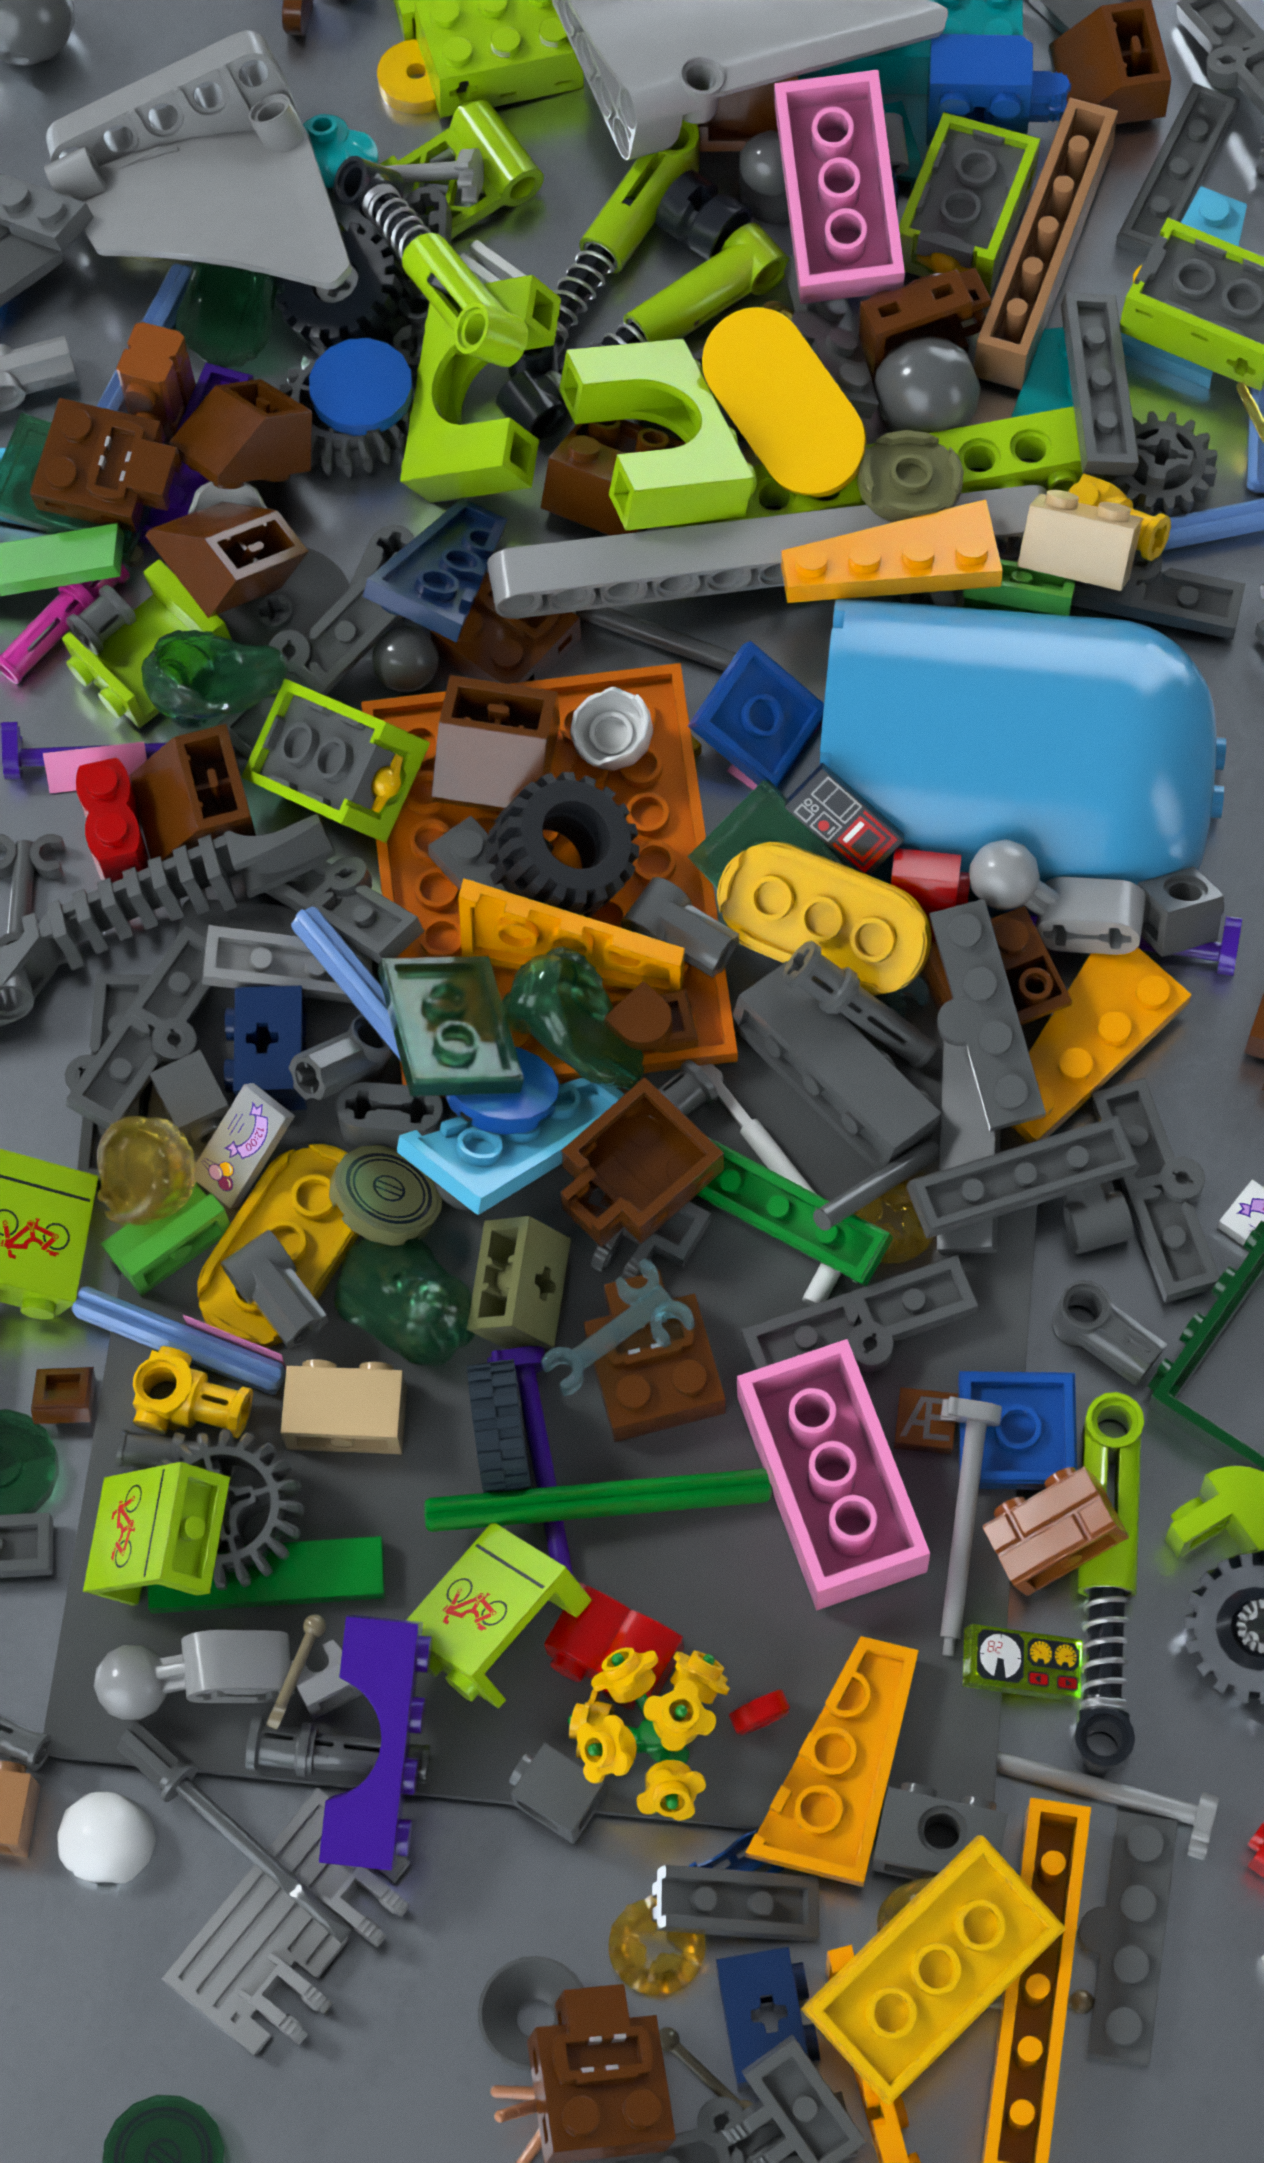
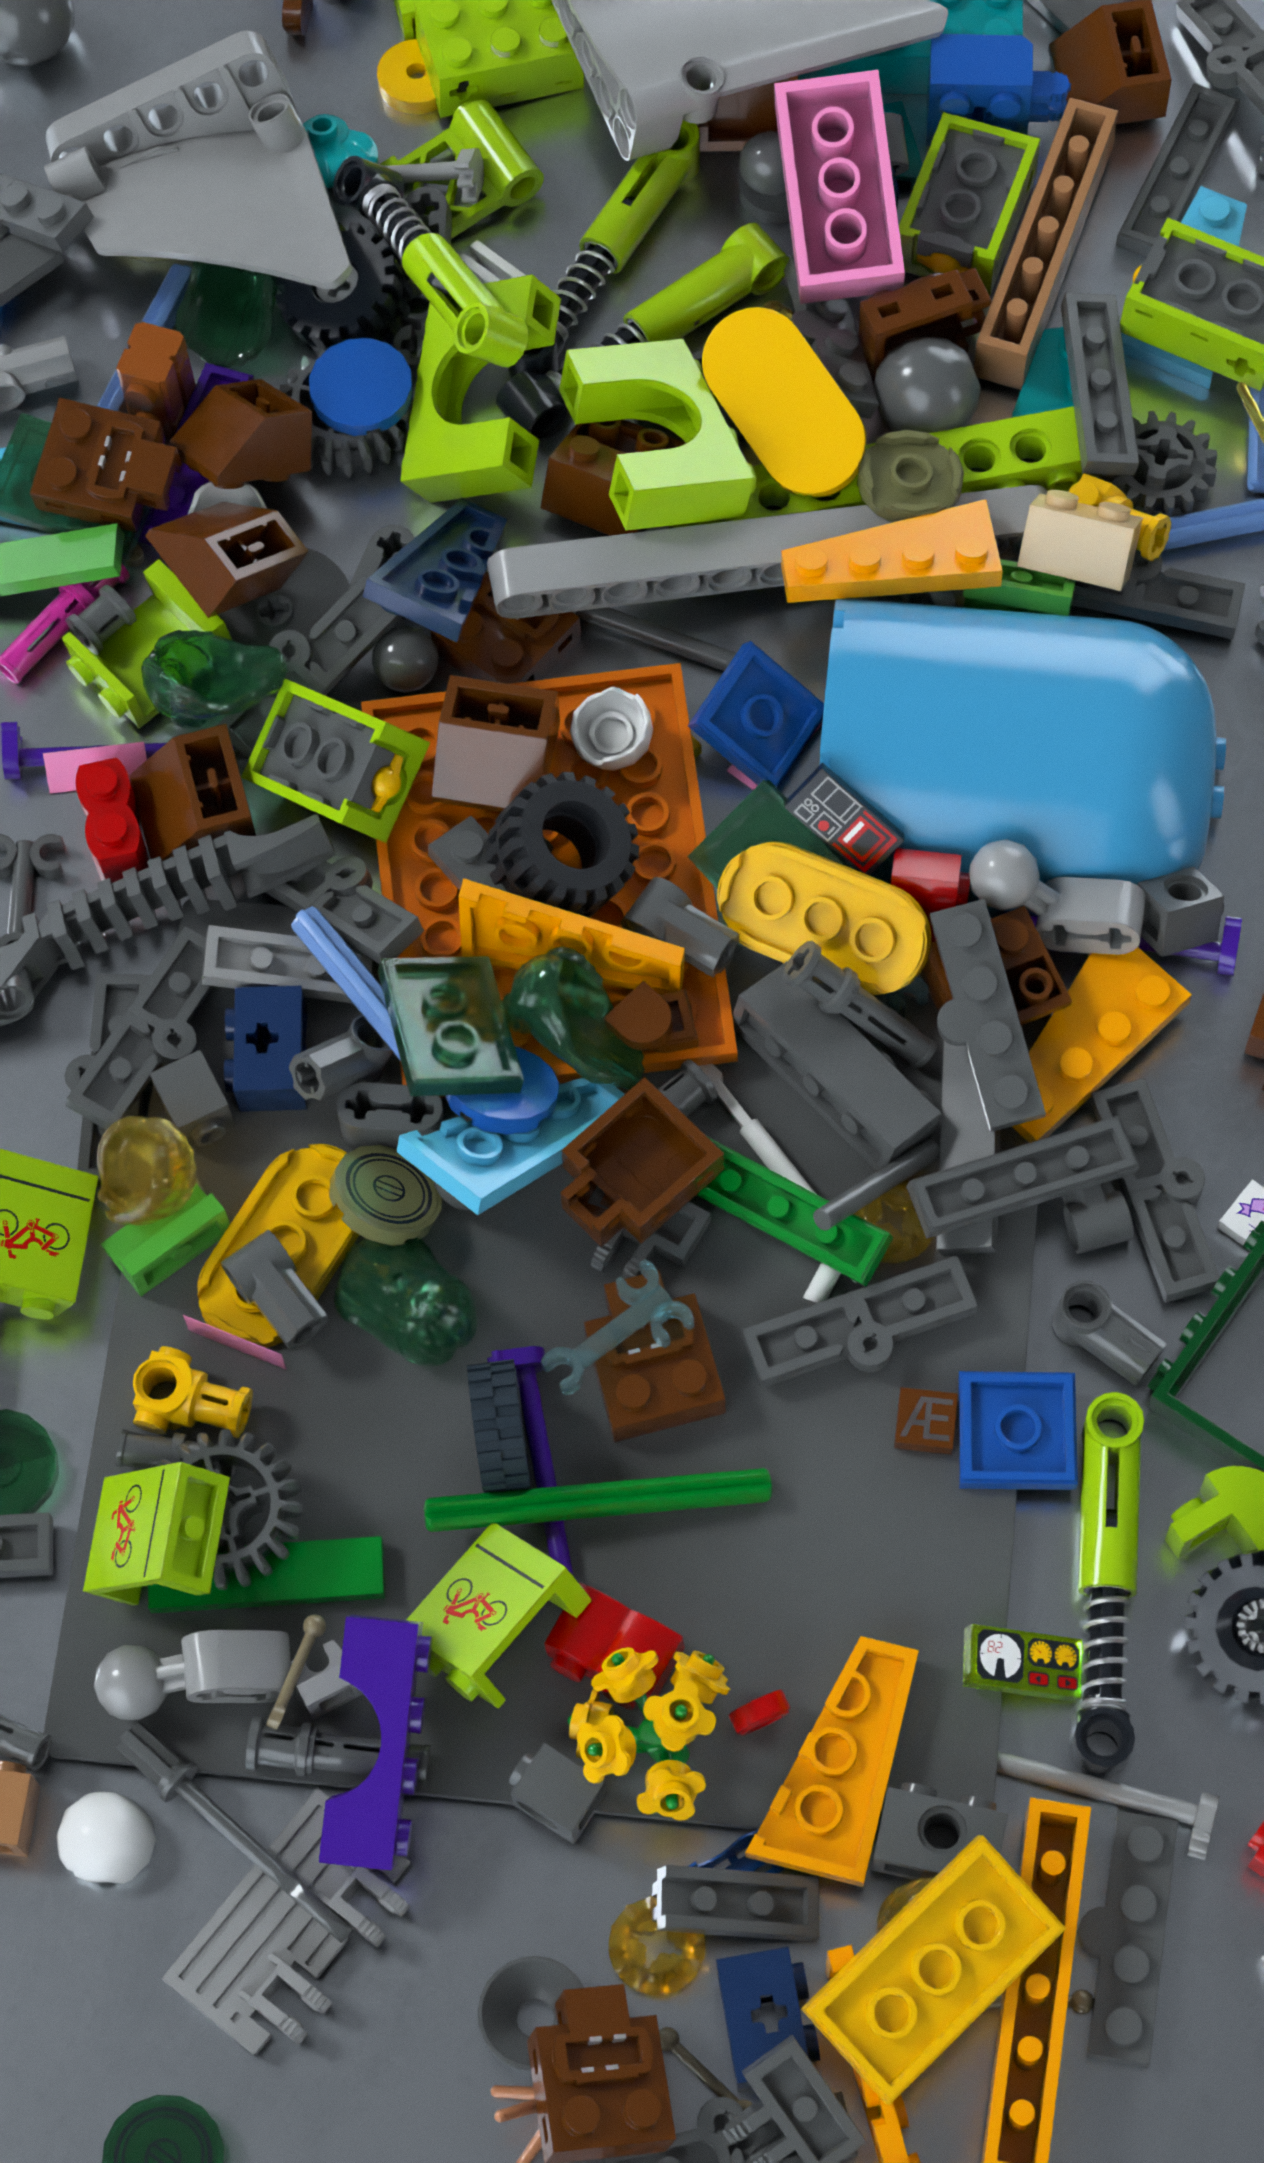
reddish brown tile [31,1367,96,1424] -> none
medium blue axle [72,1286,286,1395] -> none
light grey tile [189,1083,295,1209] -> none
tan brick [281,1359,407,1454] -> none
olive brick [467,1216,571,1349] -> none
black wheel [656,170,752,260] -> none
bright pink brick [737,1339,930,1611] -> none
light grey piece [940,1396,1002,1657] -> none
brick [983,1466,1129,1596] -> none

